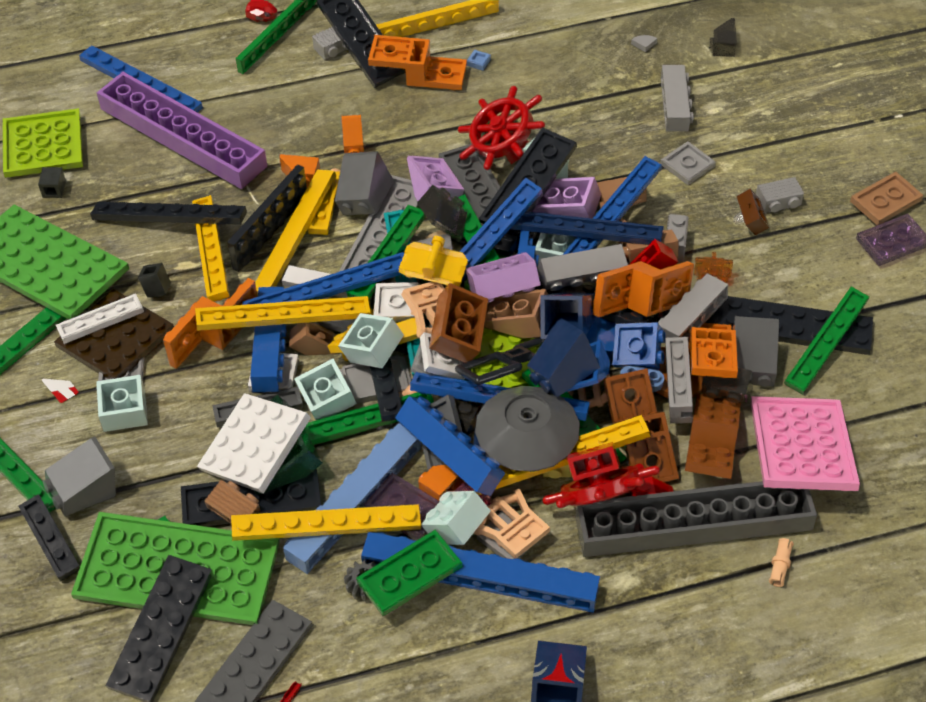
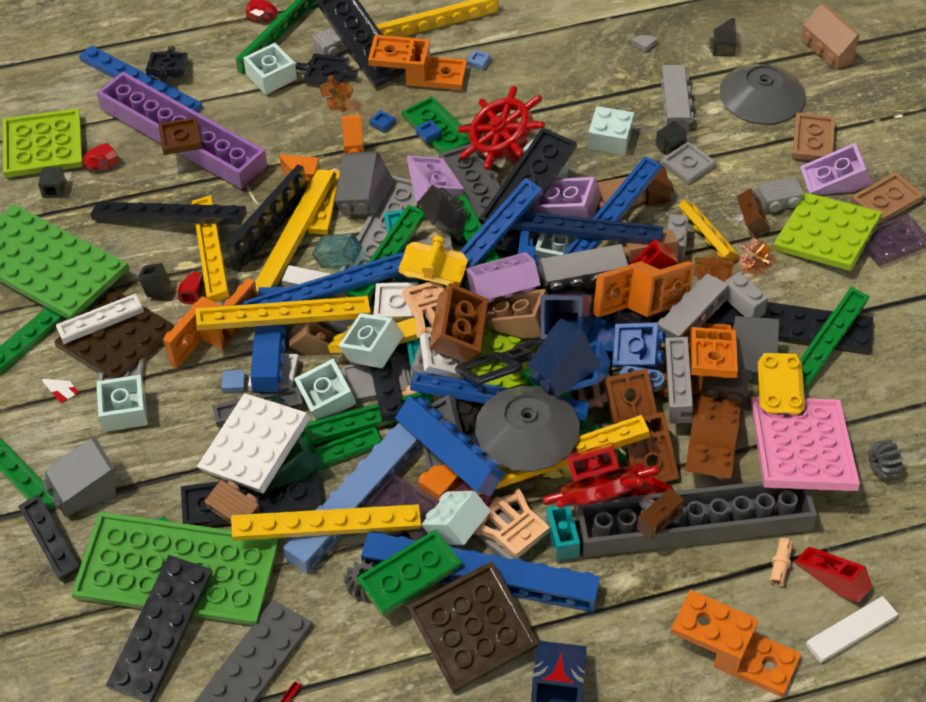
none -> red rock [83,143,119,171]
none -> black plate [146,46,188,81]
none -> reddish brown tile [158,117,203,155]
none -> red rock [177,271,204,304]
none -> medium blue tile [222,370,245,393]
none -> light aqua brick [243,43,297,95]
none -> green tile [292,426,382,471]
none -> black plate [295,53,358,89]
none -> clear light blue brick [311,232,363,269]
none -> clear orange hips [320,75,354,112]
none -> blue tile [369,110,396,133]
none -> green tile [401,96,471,153]
none -> dark brown plate [407,561,539,693]
none -> blue tile [415,120,442,143]
none -> teal brick [546,505,580,562]
none -> light aqua brick [587,106,634,156]
none -> reddish brown brick [636,160,674,206]
none -> reddish brown piece [637,488,684,540]
none -> pearl dark grey brick [656,121,687,155]
none -> orange bracket [670,589,802,698]
none -> yellow plate [678,199,740,261]
none -> dark grey dish [720,64,806,124]
none -> light grey brick [725,272,768,318]
none -> clear orange hips [737,236,773,270]
none -> yellow shield [757,353,805,415]
none -> lime plate [773,193,882,271]
none -> medium nougat plate [792,112,835,161]
none -> red slope [795,546,872,603]
none -> lavender slope [800,143,873,195]
none -> medium nougat slope [801,3,860,70]
none -> white tile [806,596,898,664]
none -> dark grey gear [868,439,904,479]

